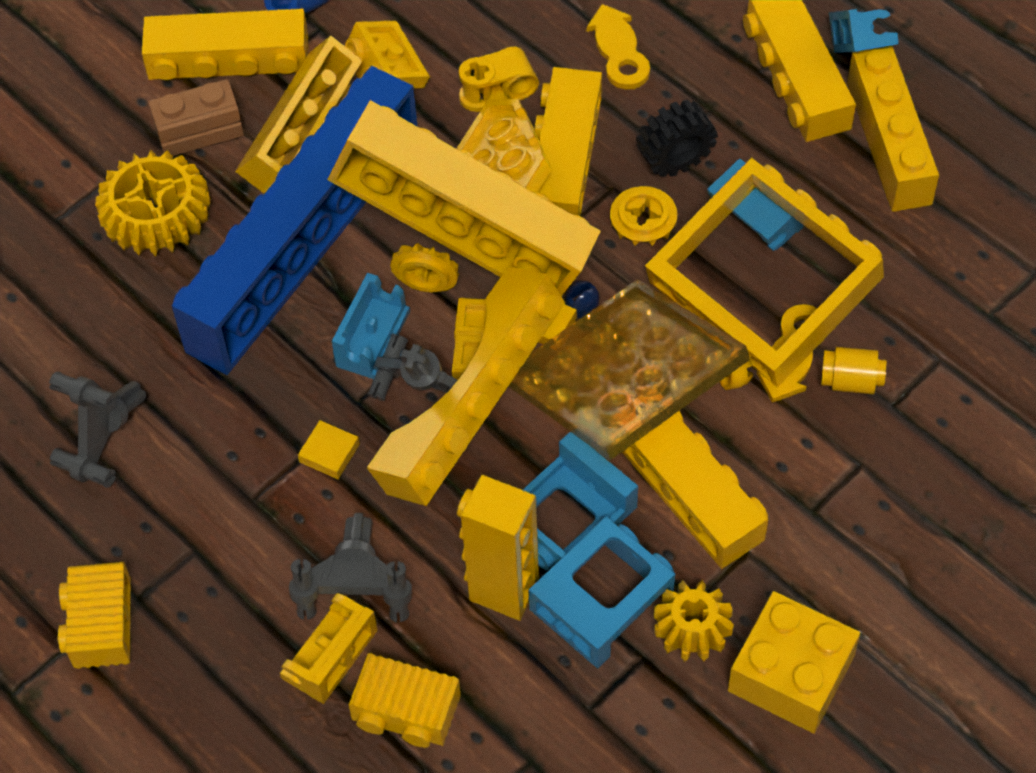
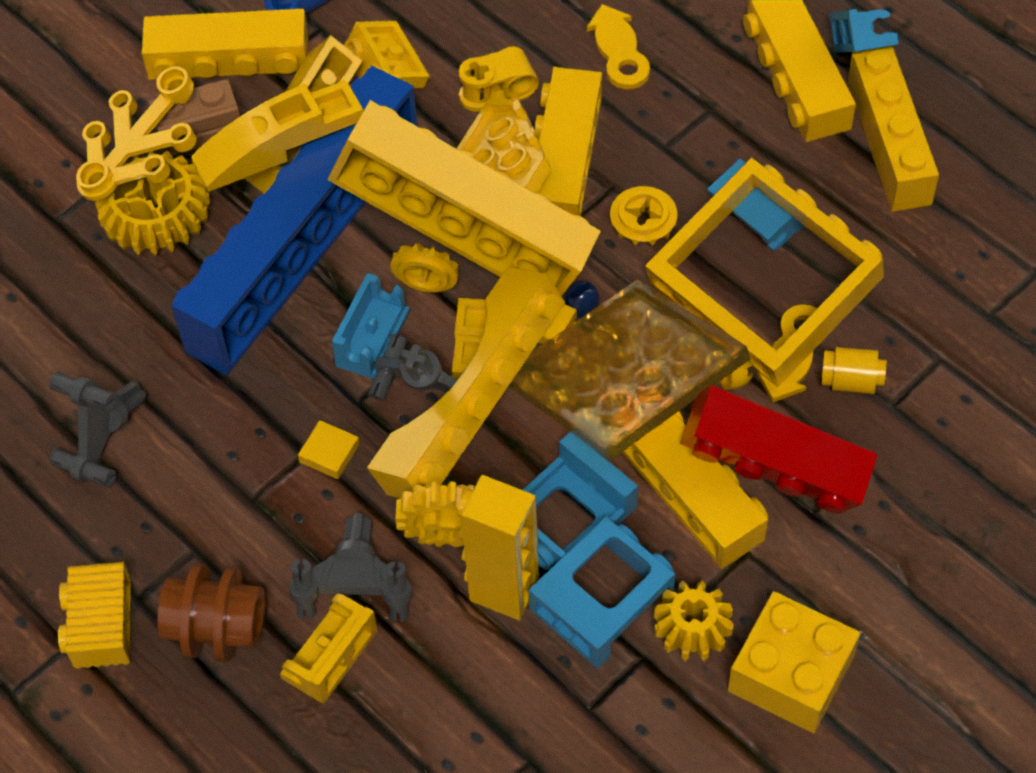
yellow brick [349,653,461,748] -> none
black tyre [636,100,718,177] -> none
none -> yellow plant [76,66,197,201]
none -> dark orange piece [157,564,265,662]
none -> yellow slope [191,80,364,192]
none -> yellow gear [395,481,474,547]
none -> red brick [680,385,878,514]

